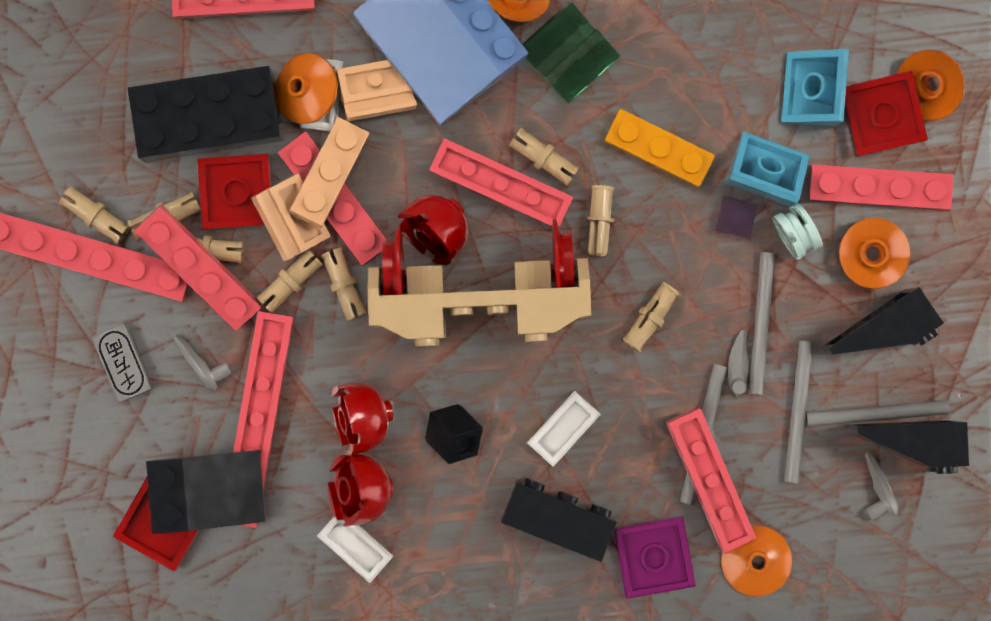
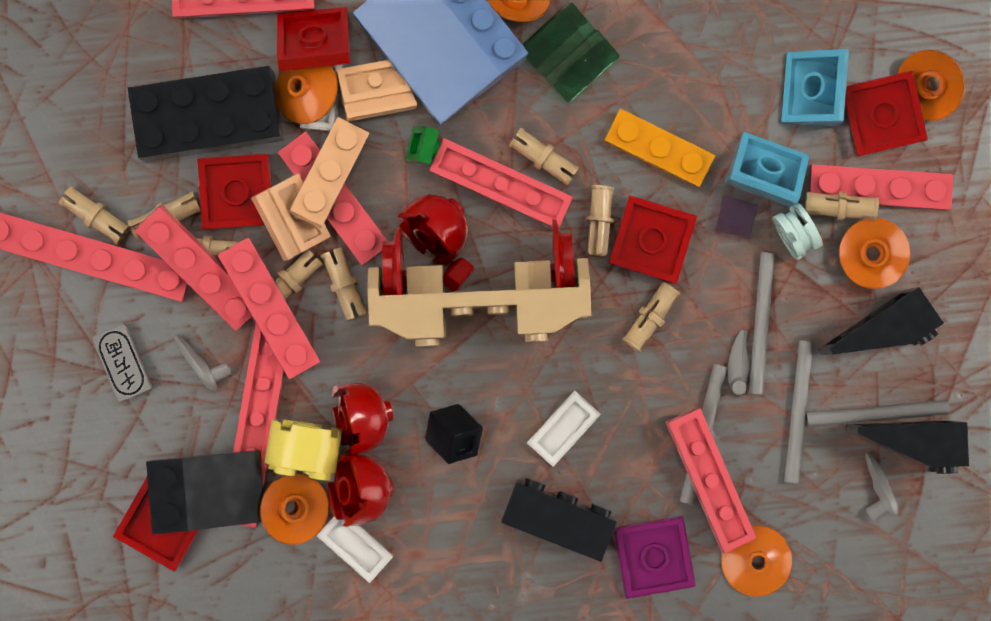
none -> coral plate [217,237,320,380]
none -> orange dish [260,473,329,545]
none -> light yellow brick [265,419,342,481]
none -> red plate [277,7,351,71]
none -> green plate [405,126,439,165]
none -> red tile [443,258,475,292]
none -> red plate [608,195,697,284]
none -> tan pin [804,192,879,221]

